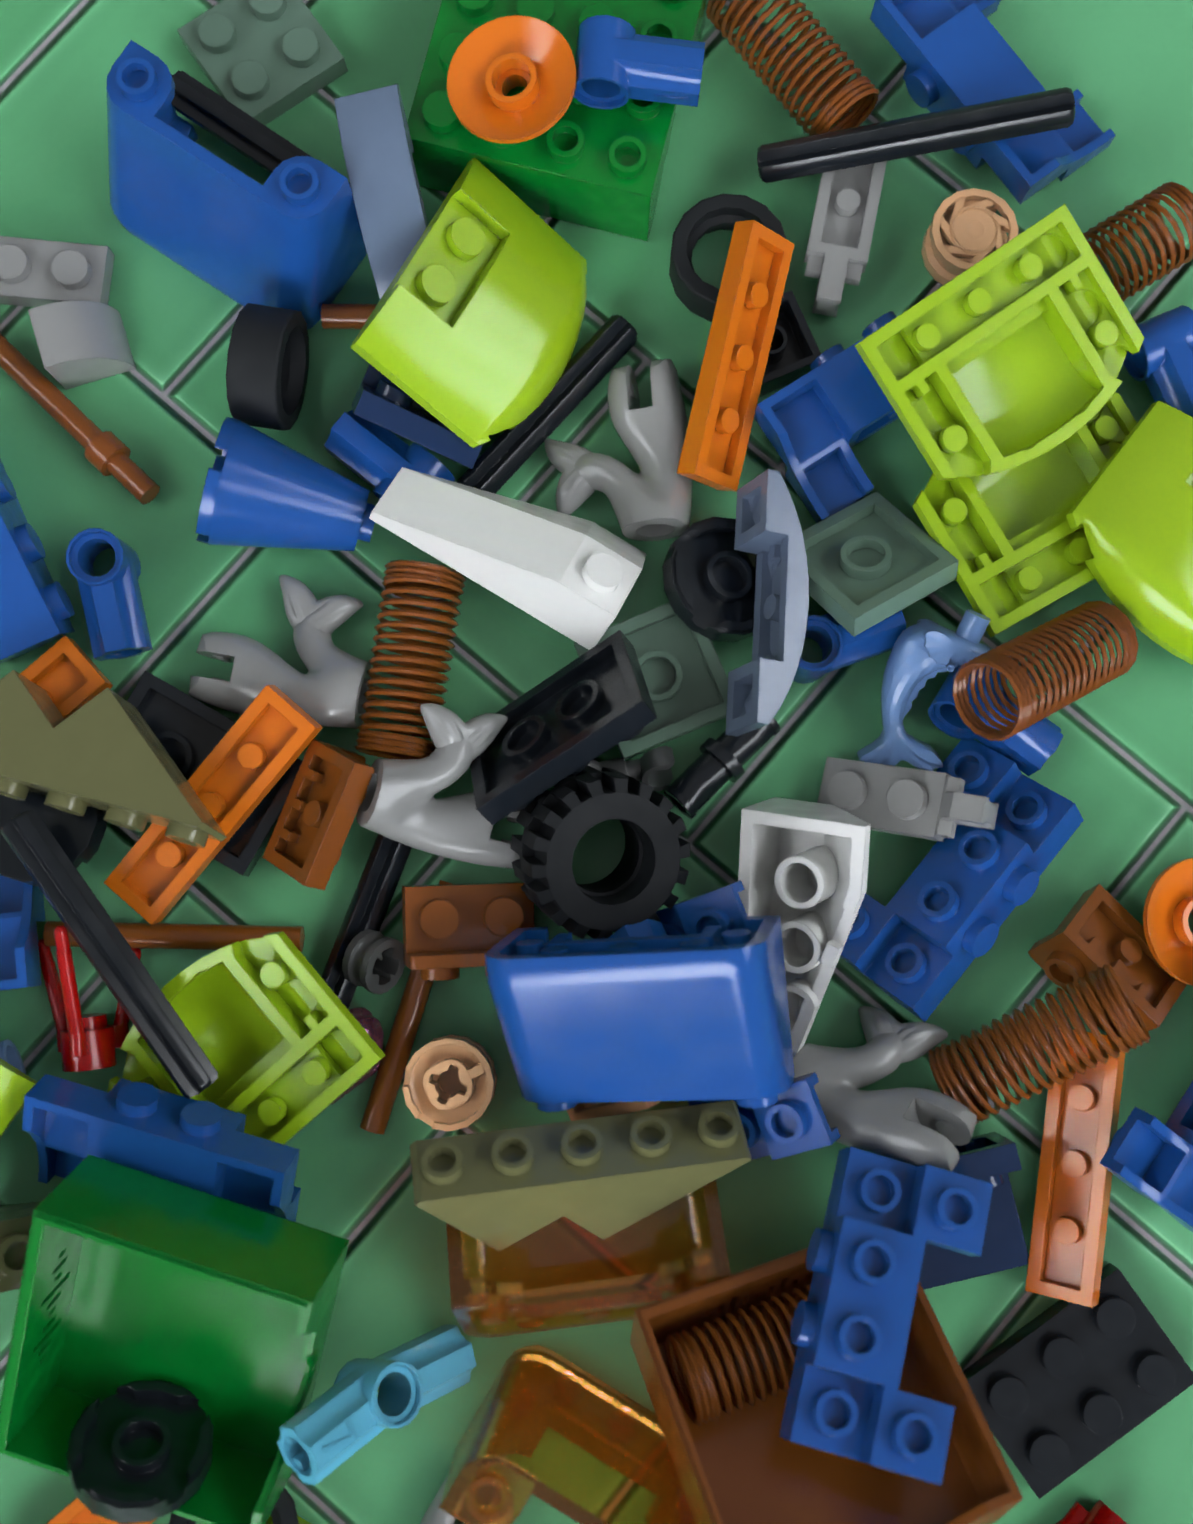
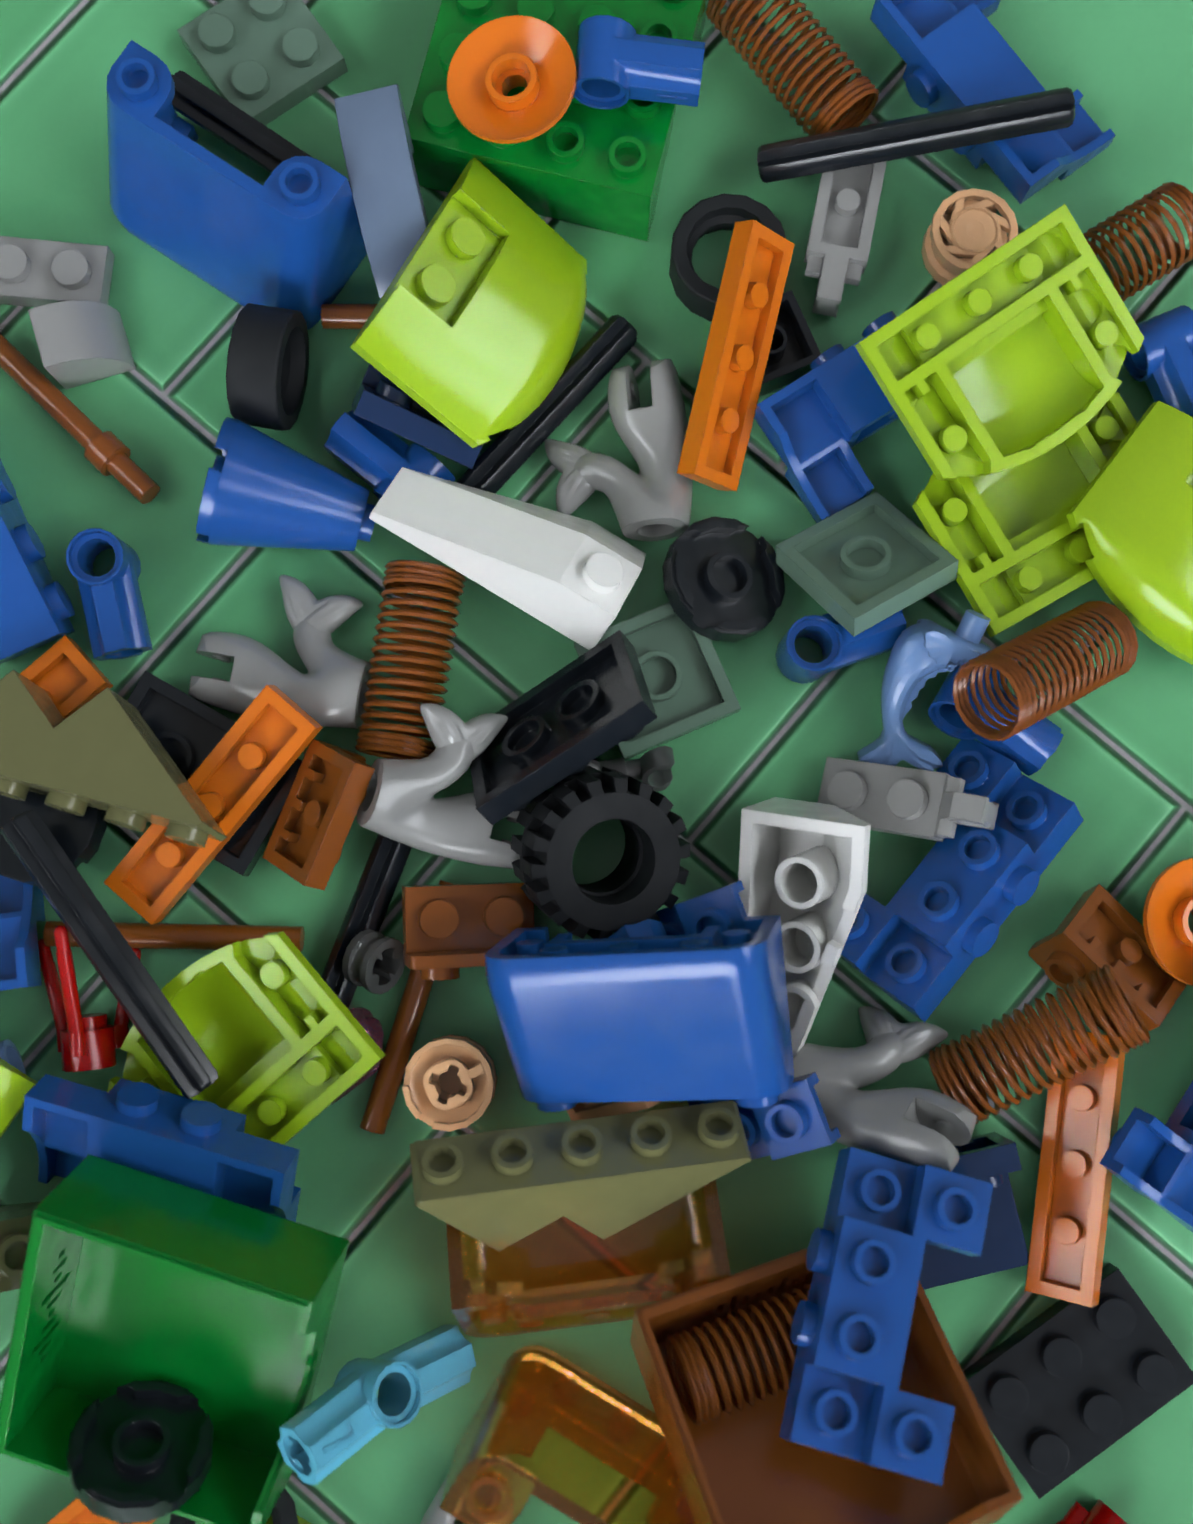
black pin [664,718,780,819] -> none
sand blue slope [725,469,809,737] -> none

